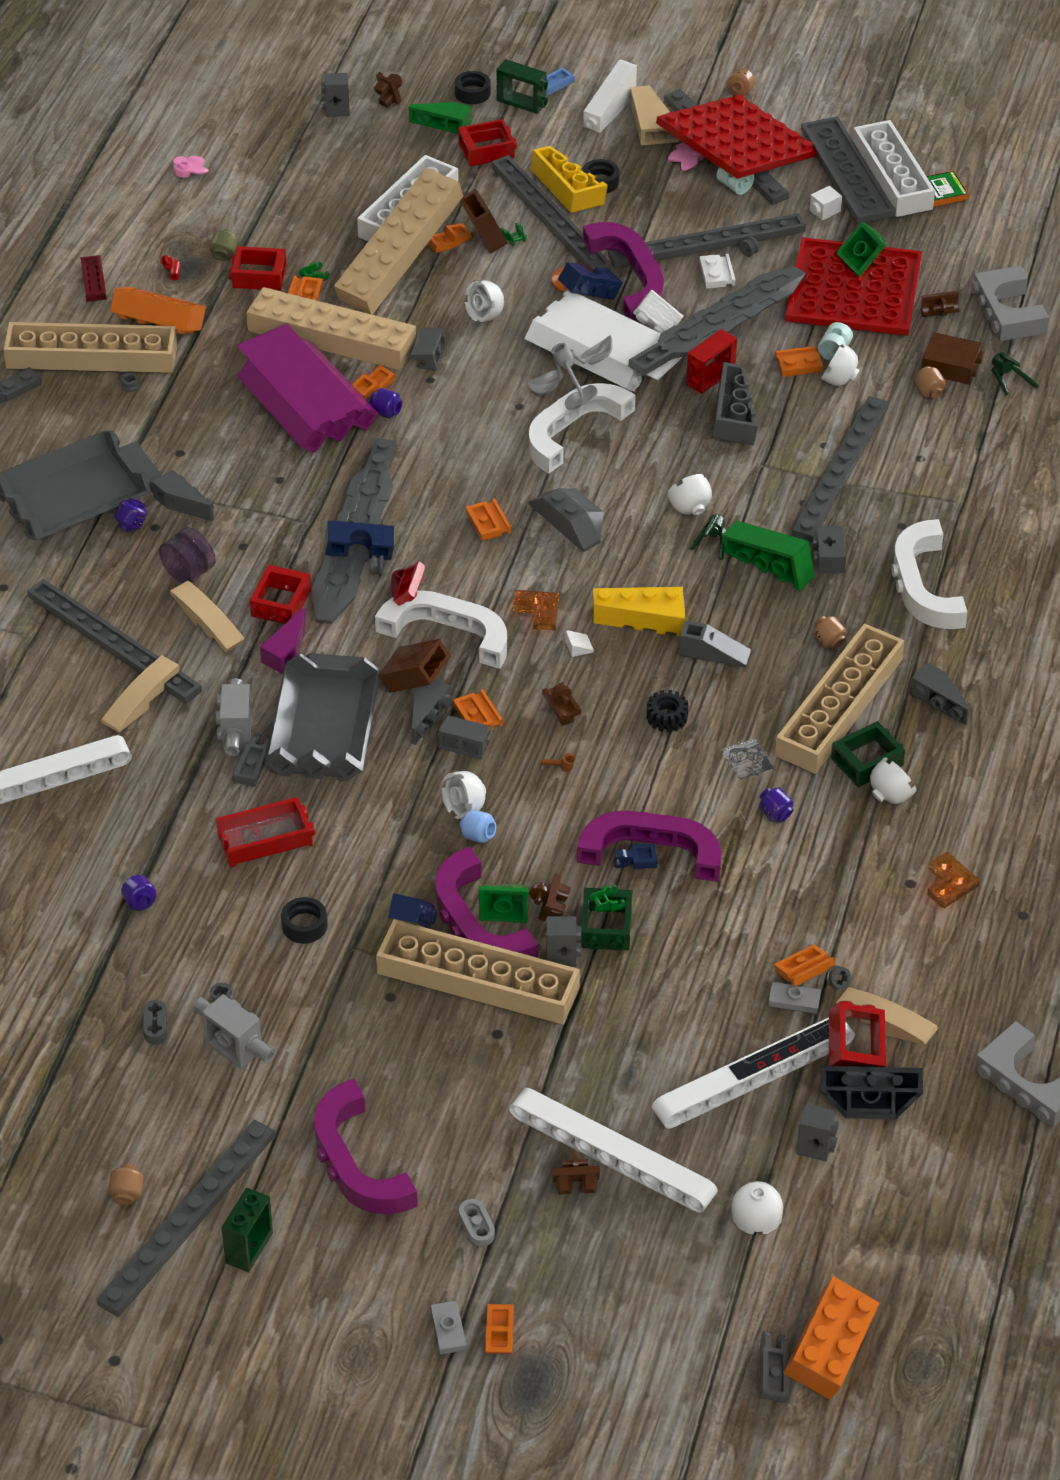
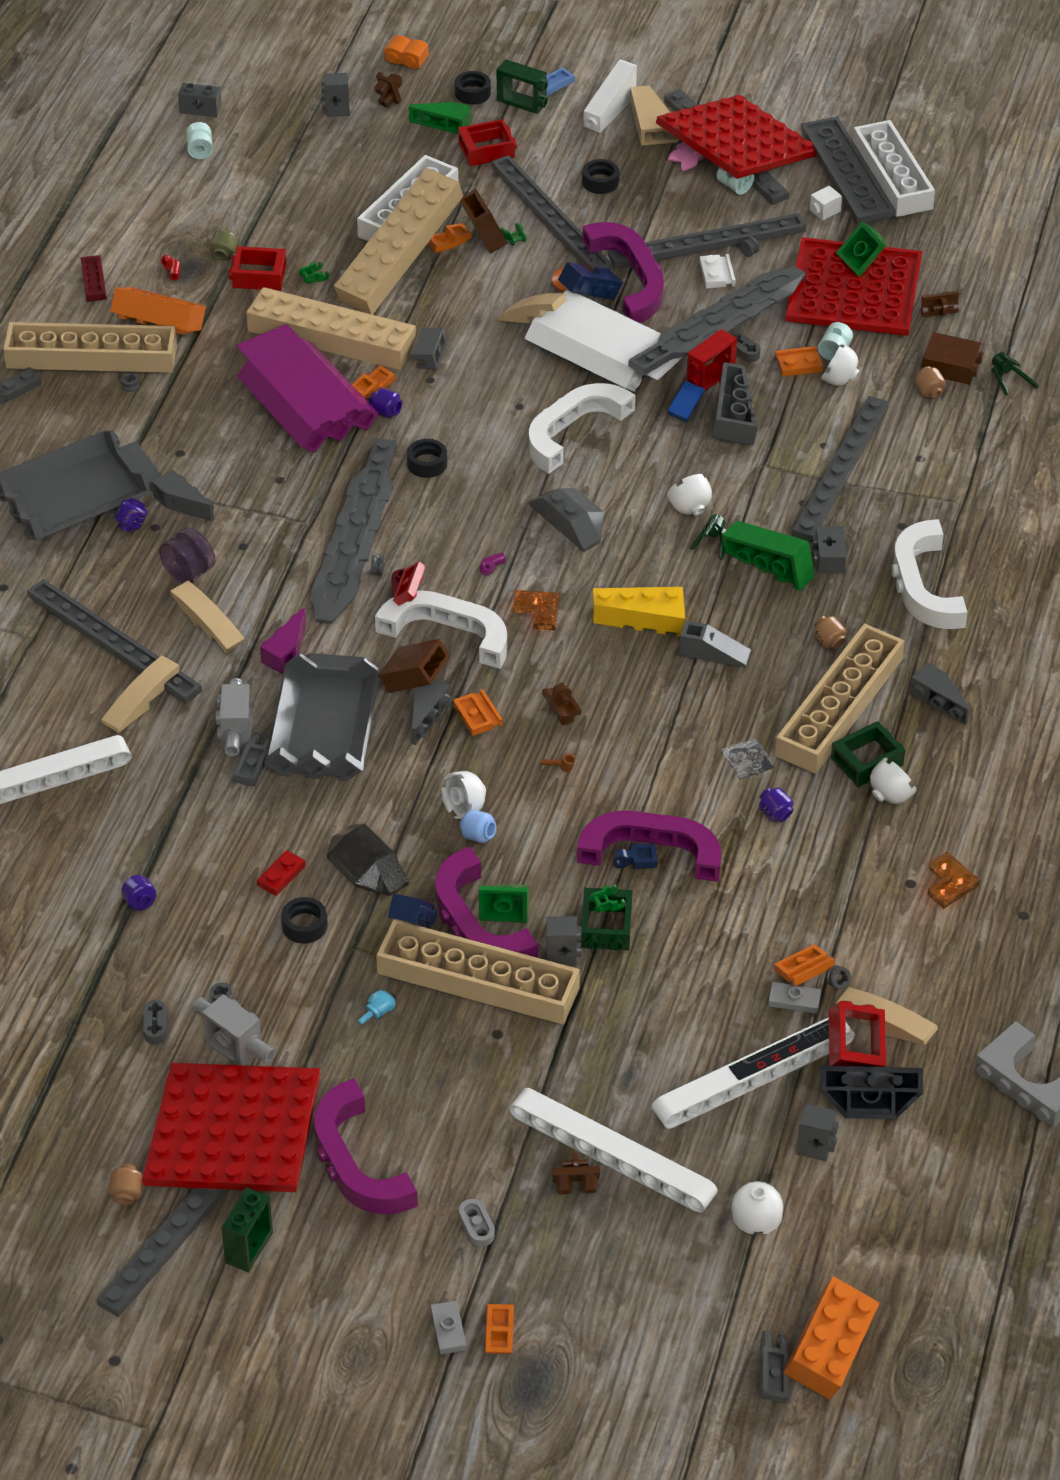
bright pink plate [173,156,209,178] -> none
red door [216,797,316,868] -> none
red window [250,564,311,624] -> none
orange plate [288,275,323,301] -> none
dark blue arch [325,521,394,560] -> none
dark grey hinge [438,715,491,760] -> none
white cylinder [465,280,504,322] -> none
orange plate [466,499,511,541] -> none
light grey plant [527,335,612,410] -> none
reddish brown hips [529,873,571,922] -> none
yellow wedge [530,146,607,213] -> none
white slope [565,631,594,657] -> none
white brick [633,290,684,333] -> none
black tyre [646,690,688,732] -> none
medium nougat head [727,68,754,96] -> none
tile [926,170,969,207] -> none
light grey arch [971,266,1049,341] -> none
none -> red plate [142,1062,321,1193]
none -> dark grey brick [178,83,222,117]
none -> light aqua wheel [186,122,213,159]
none -> red plate [257,850,306,896]
none -> clear smoke wedge [327,823,409,896]
none -> medium azure piece [358,990,396,1025]
none -> orange brick [384,35,429,69]
none -> black tyre [407,439,448,478]
none -> magenta arm [479,552,506,575]
none -> tan slope [497,293,567,323]
none -> blue slope [668,381,705,422]
none -> dark grey beam [731,332,761,362]

